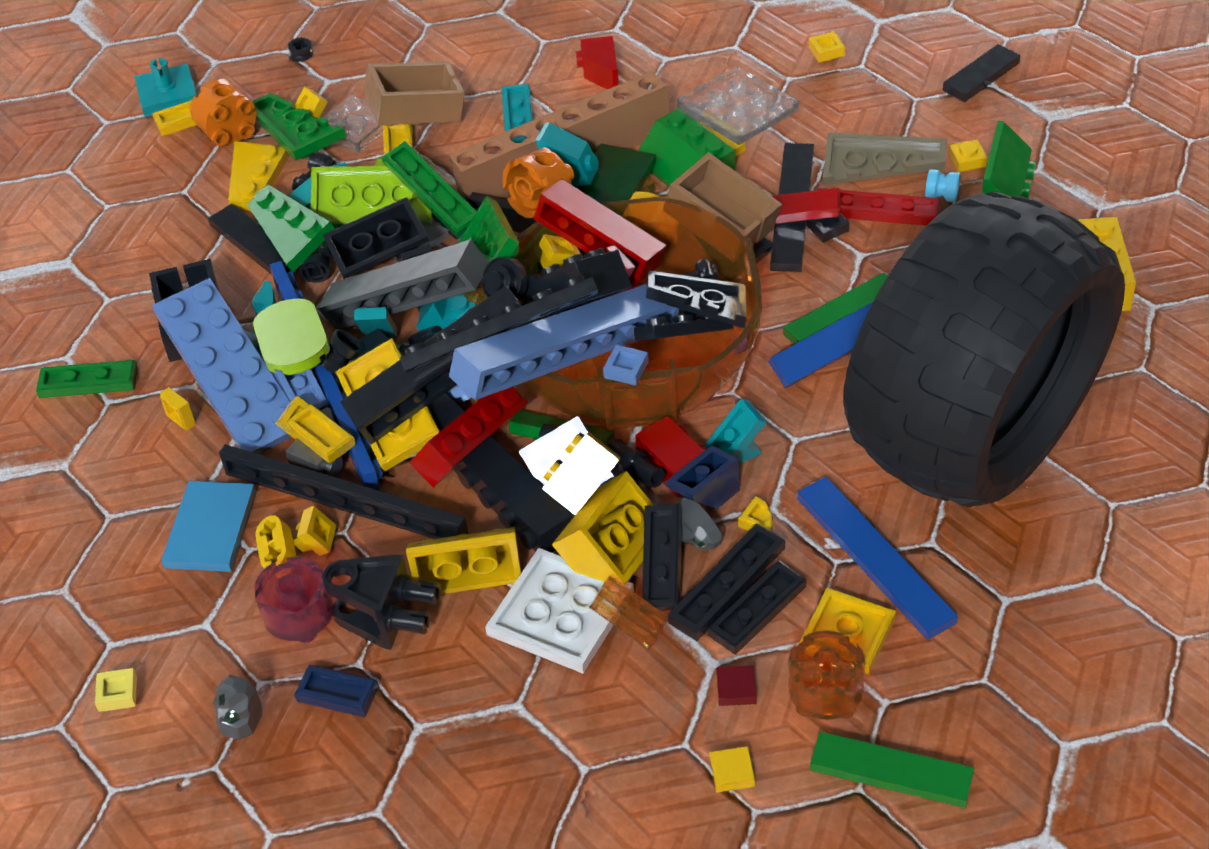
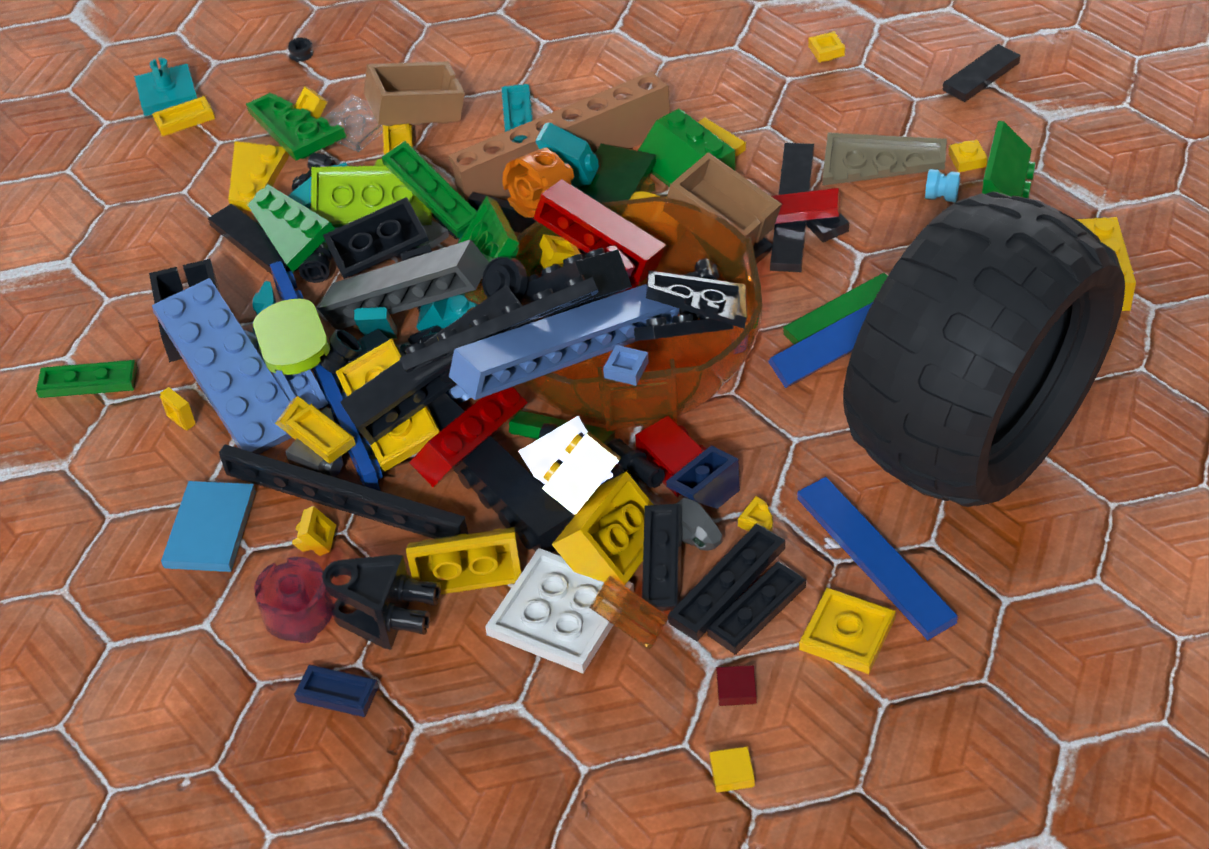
light yellow plate [95,668,137,712] -> none
orange brick [190,79,257,146] -> none
dark grey rock [213,675,262,740] -> none
yellow beam [255,515,296,577] -> none
red slope [576,36,619,89] -> none
clear plate [677,66,799,145] -> none
teal slope [704,398,767,464] -> none
clear orange brick [788,630,866,720] -> none
green tile [810,731,974,808] -> none
red tile [818,188,940,226] -> none

